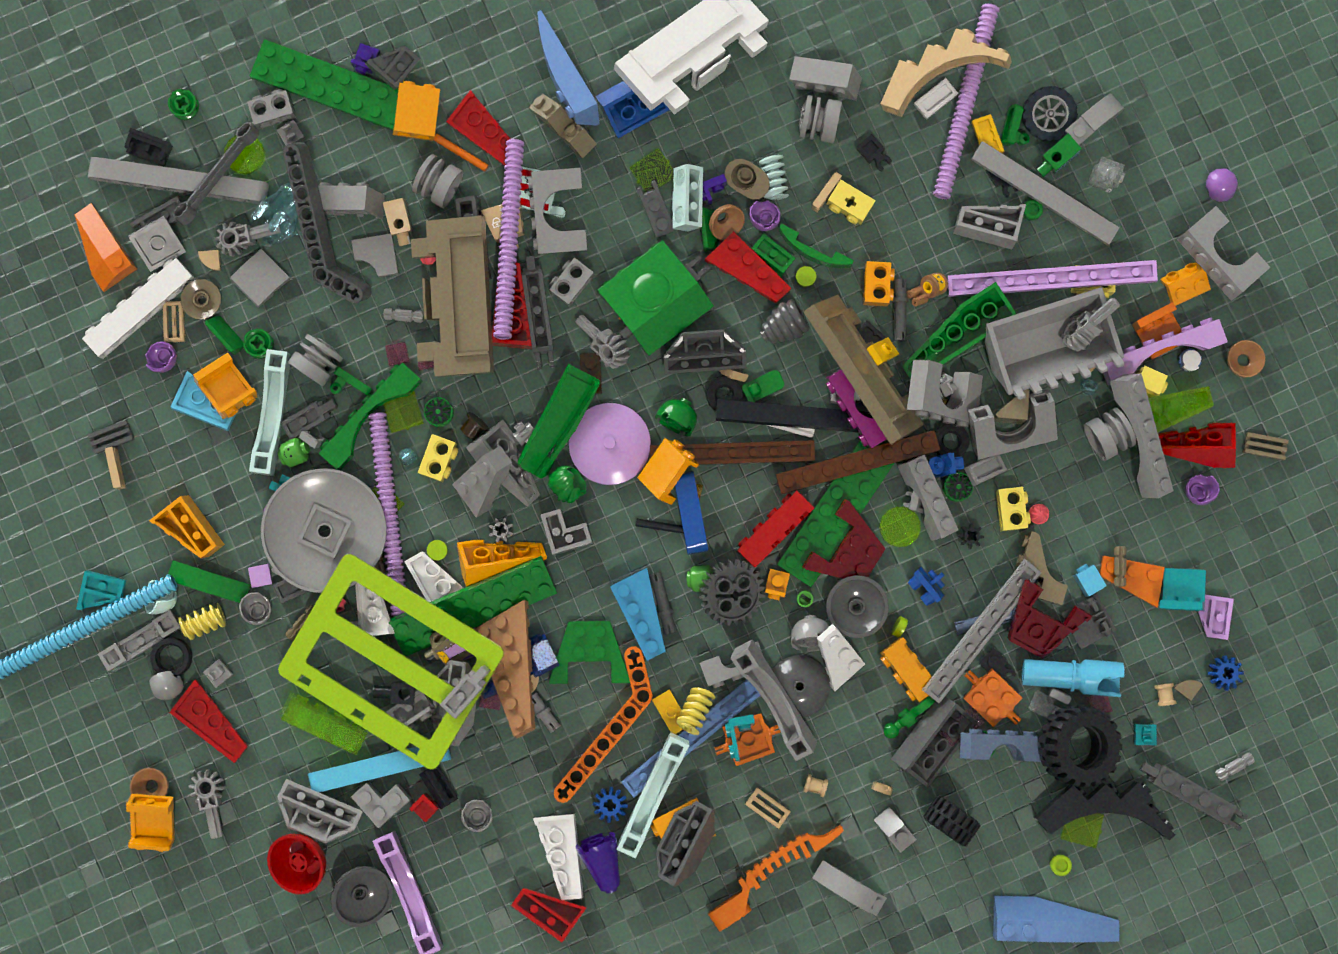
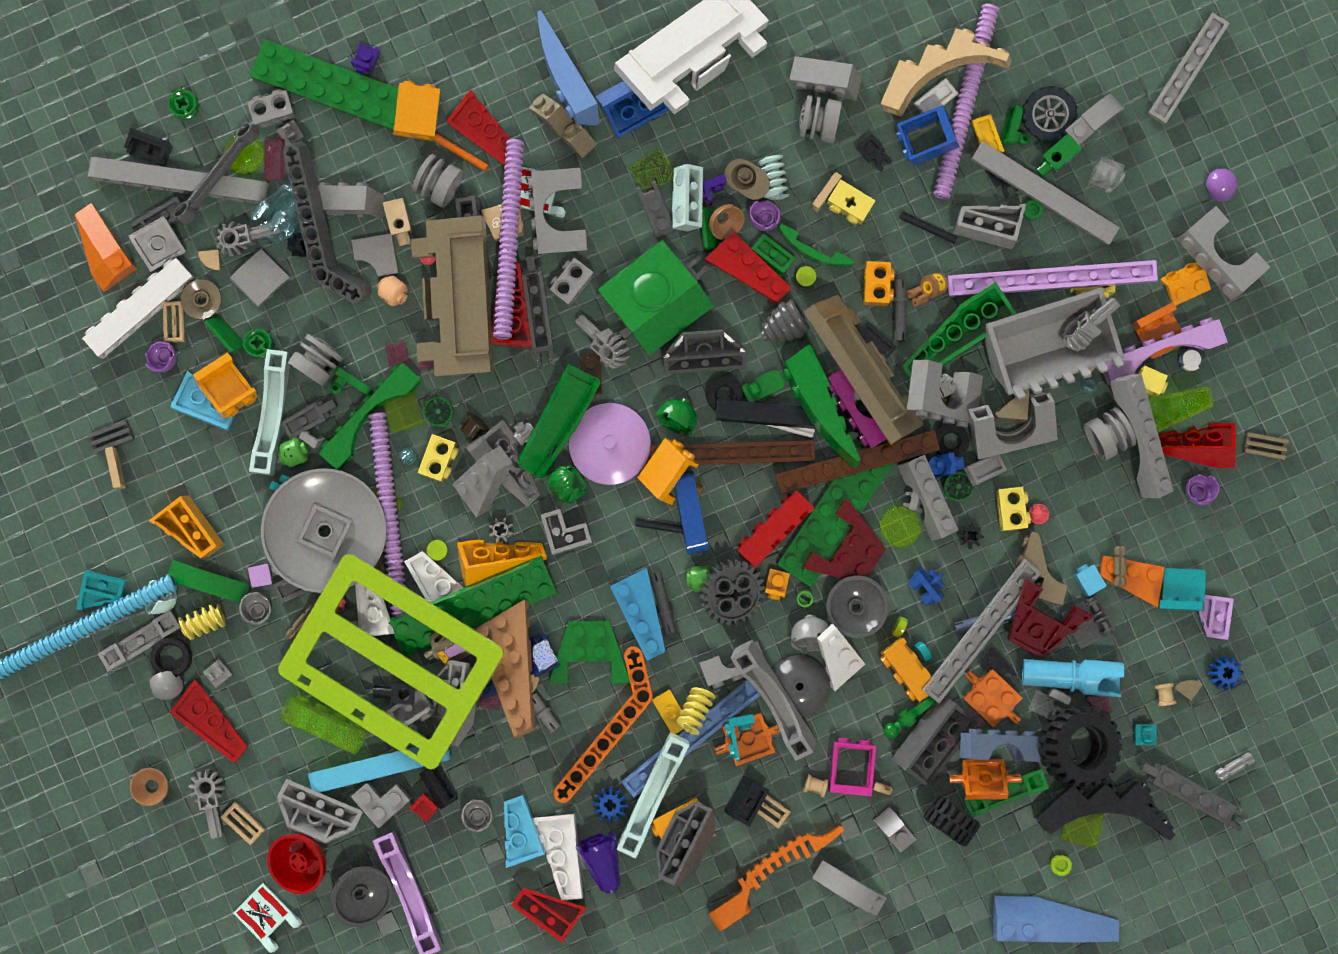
light orange panel [126,794,175,852] -> none
dark grey wing [365,45,420,90] -> none
light grey axle [383,308,424,323] -> none
light grey hinge [440,665,490,719] -> none
tan tile [719,369,748,382] -> none
yellow plate [866,337,899,366] -> none
medium nougat piece [1227,340,1265,378] -> none
none -> tan tile [221,802,266,846]
none -> flag [234,883,302,953]
none -> clear pink tile [264,138,285,181]
none -> black gear [287,232,306,257]
none -> light nougat head [377,276,408,306]
none -> medium azure wing [504,794,546,868]
none -> black panel [724,776,770,827]
none -> green wedge [782,345,860,468]
none -> dark pink window [829,738,876,796]
none -> blue window [896,105,960,166]
none -> black bar [899,211,958,244]
none -> teal tile [913,641,932,663]
none -> orange plate [949,759,1021,799]
none -> green slope [963,768,1049,817]
none -> light grey plate [1147,12,1229,125]

